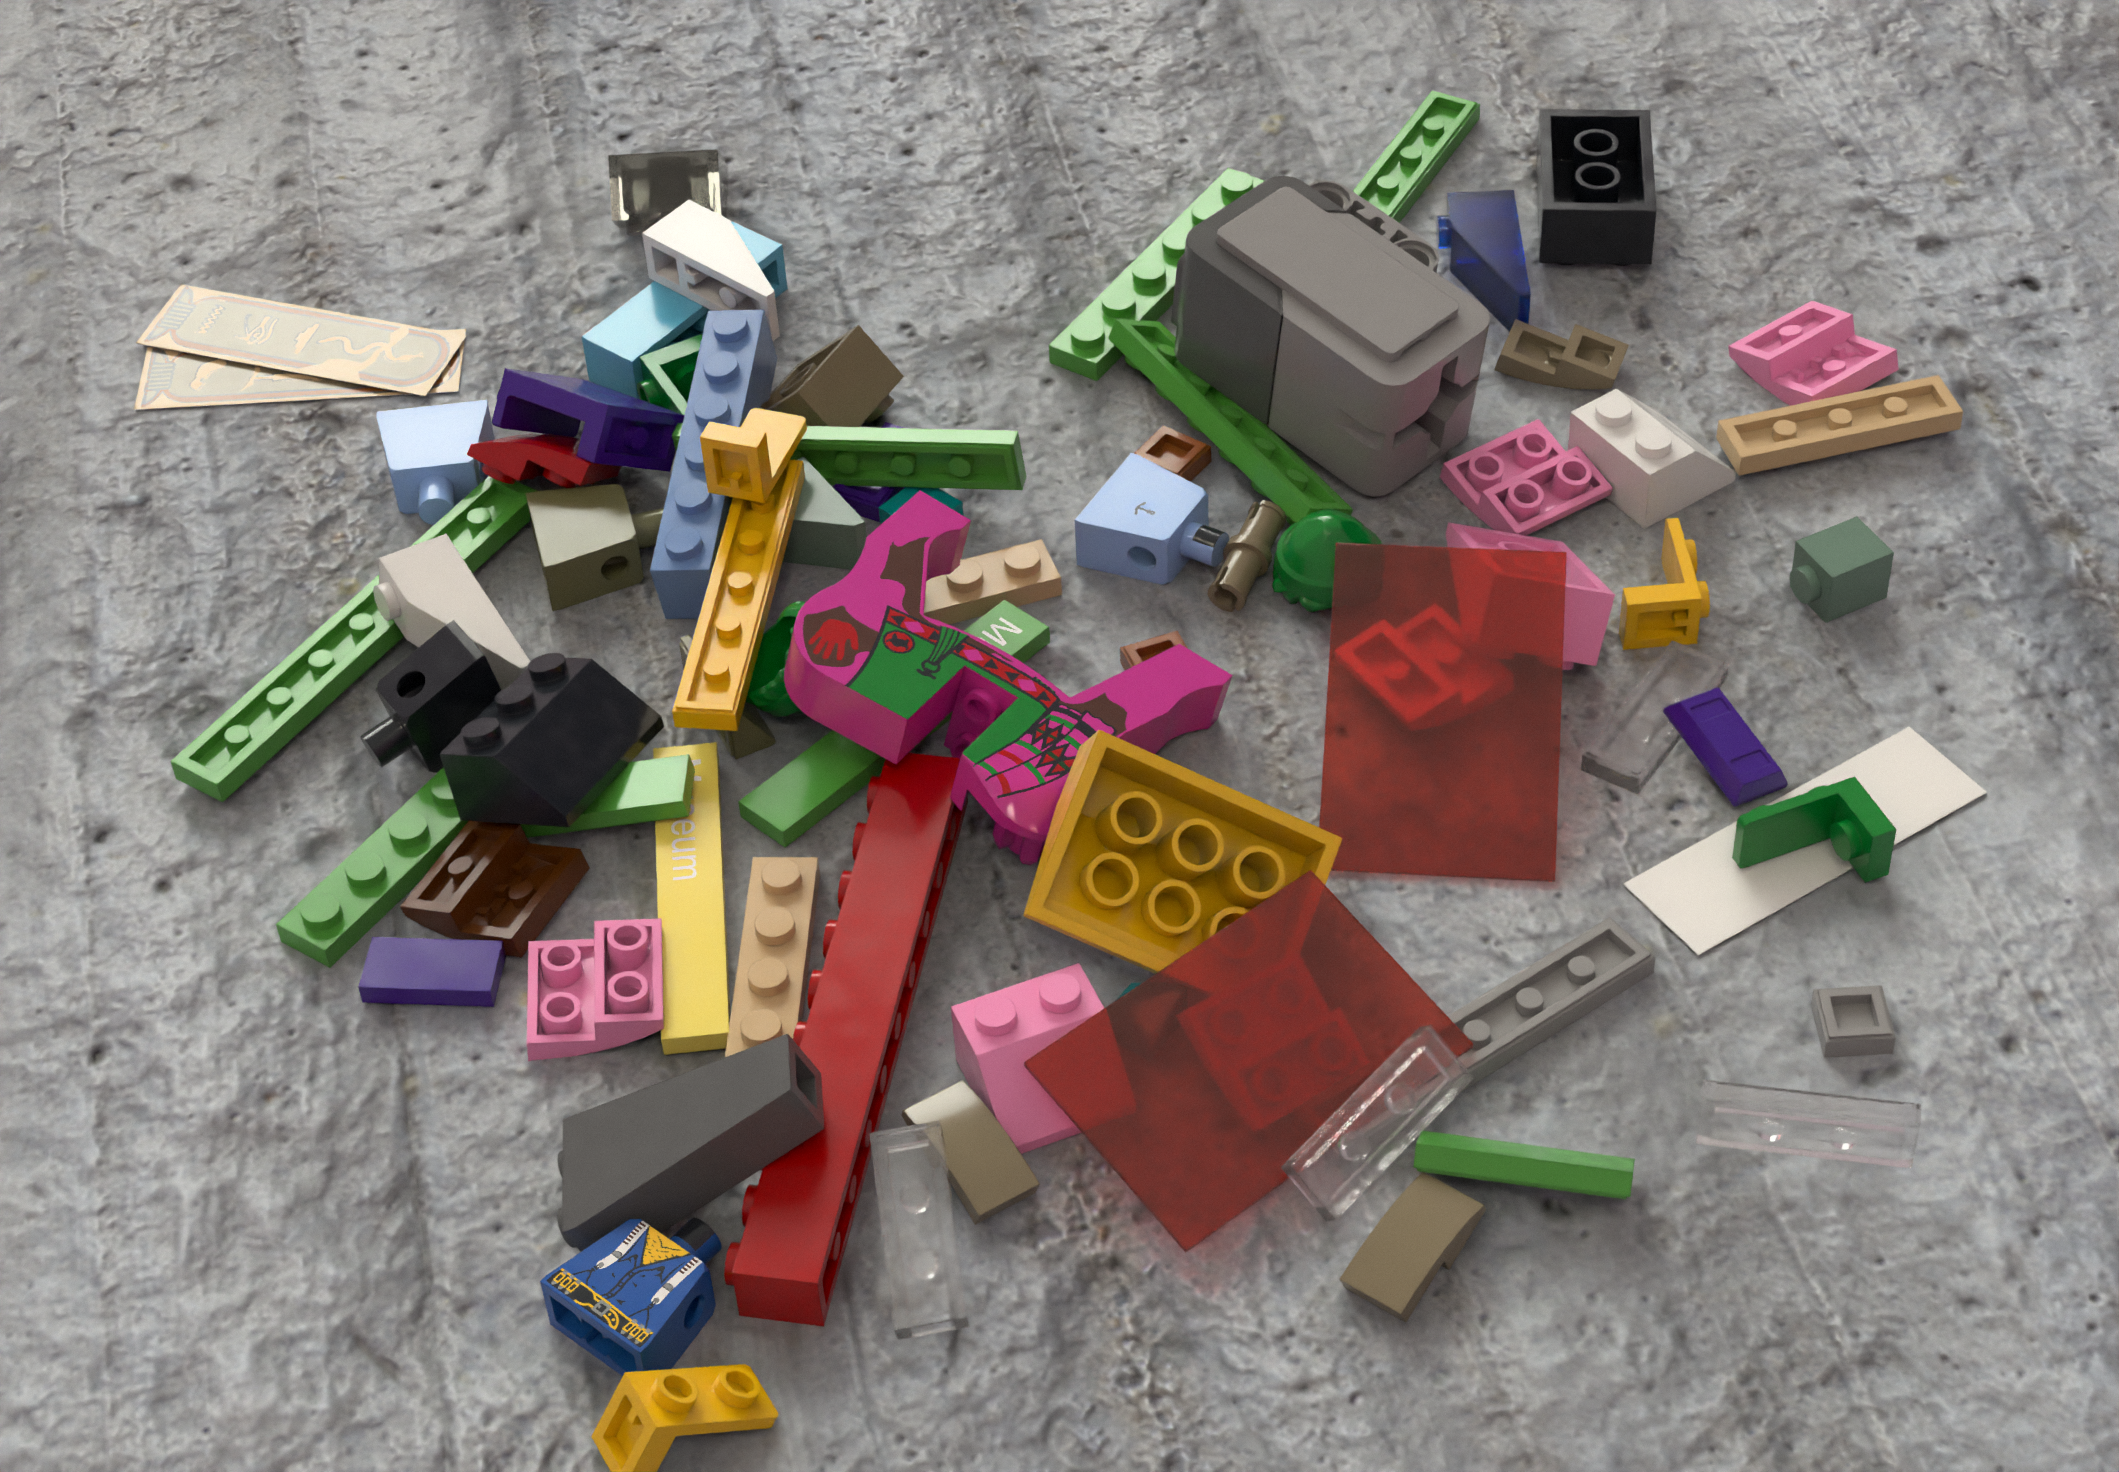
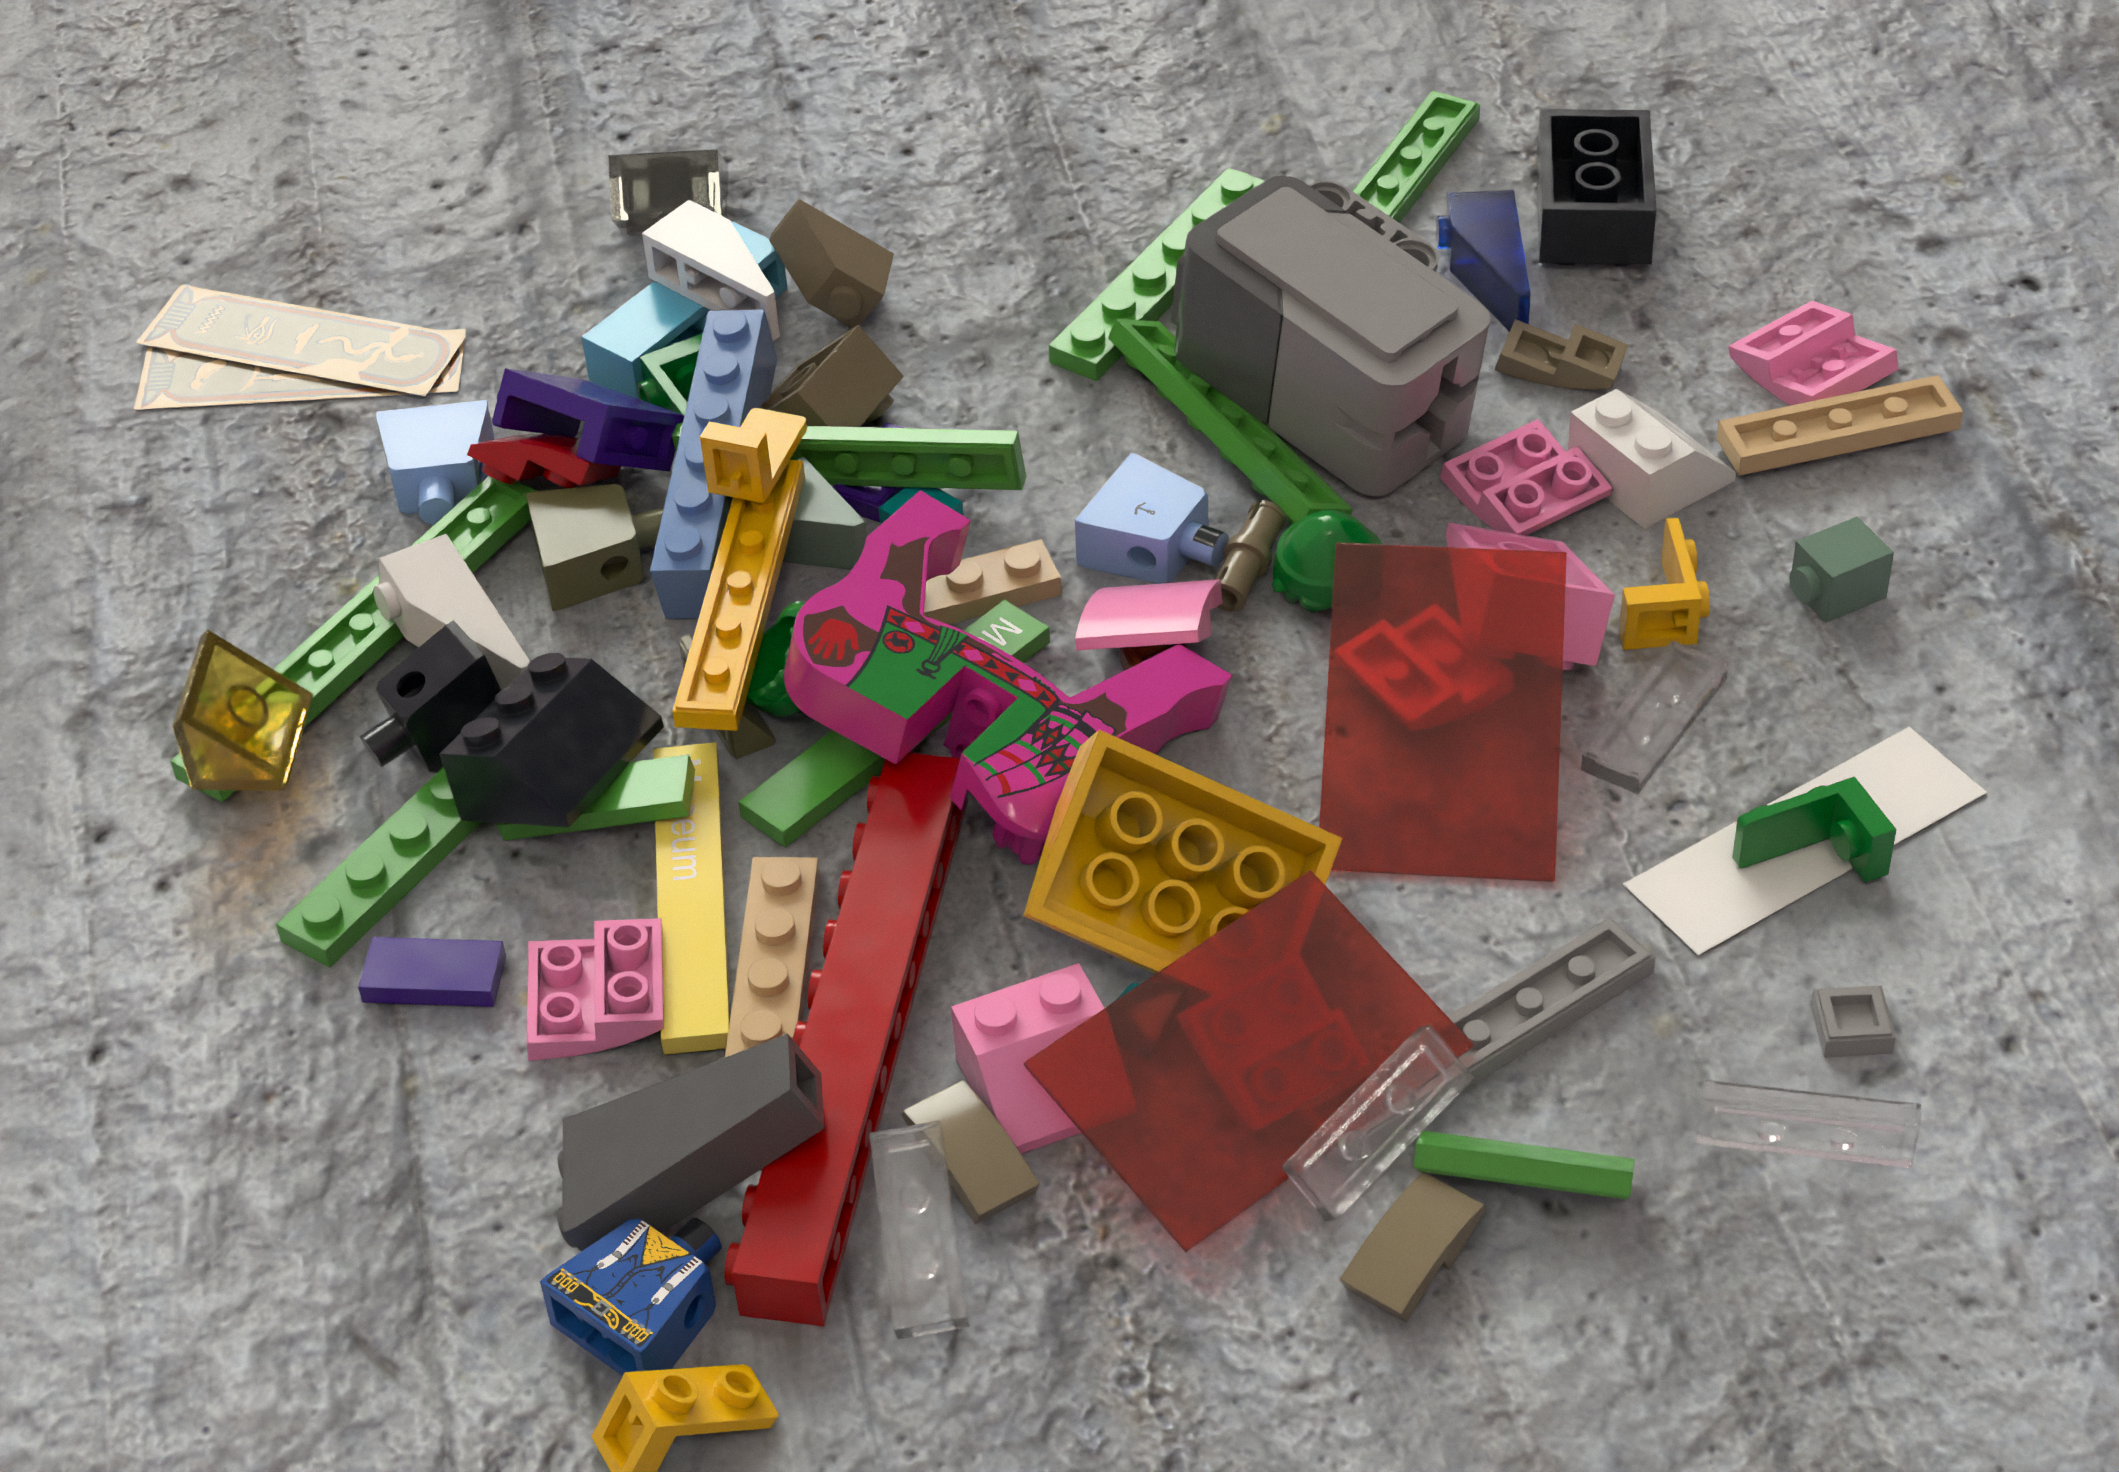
reddish brown slope [400,821,590,958] -> none
dark orange tile [1134,425,1212,482] -> none
dark purple tile [1663,687,1788,807] -> none
none -> clear yellow slope [172,629,313,791]
none -> dark tan slope [769,198,894,328]
none -> bright pink slope [1075,579,1223,650]

